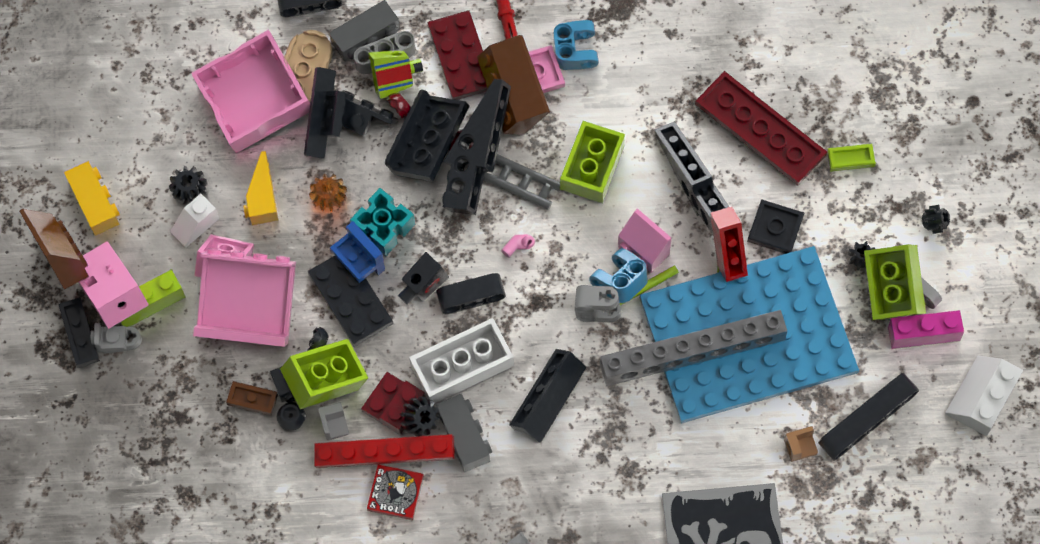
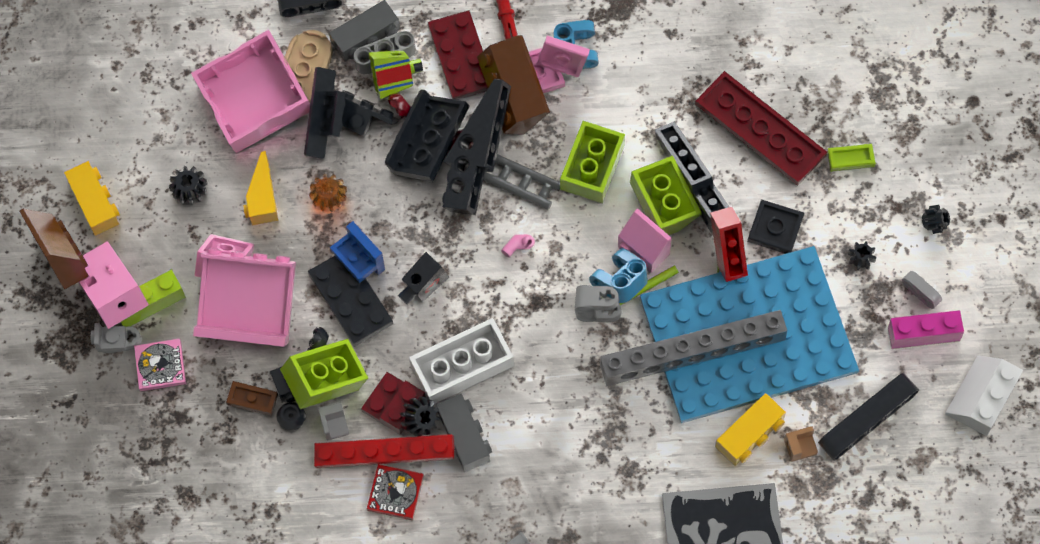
black plate [58,297,100,368] -> none
white slope [170,194,219,248] -> none
teal brick [350,188,416,257] -> none
black beam [436,273,506,314] -> none
black panel [509,349,586,443] -> none
lime brick [864,244,926,320] -> none
none -> tile [134,339,186,391]
none -> bright pink tile [537,36,590,77]
none -> lime slope [629,156,701,235]
none -> yellow brick [715,393,786,466]

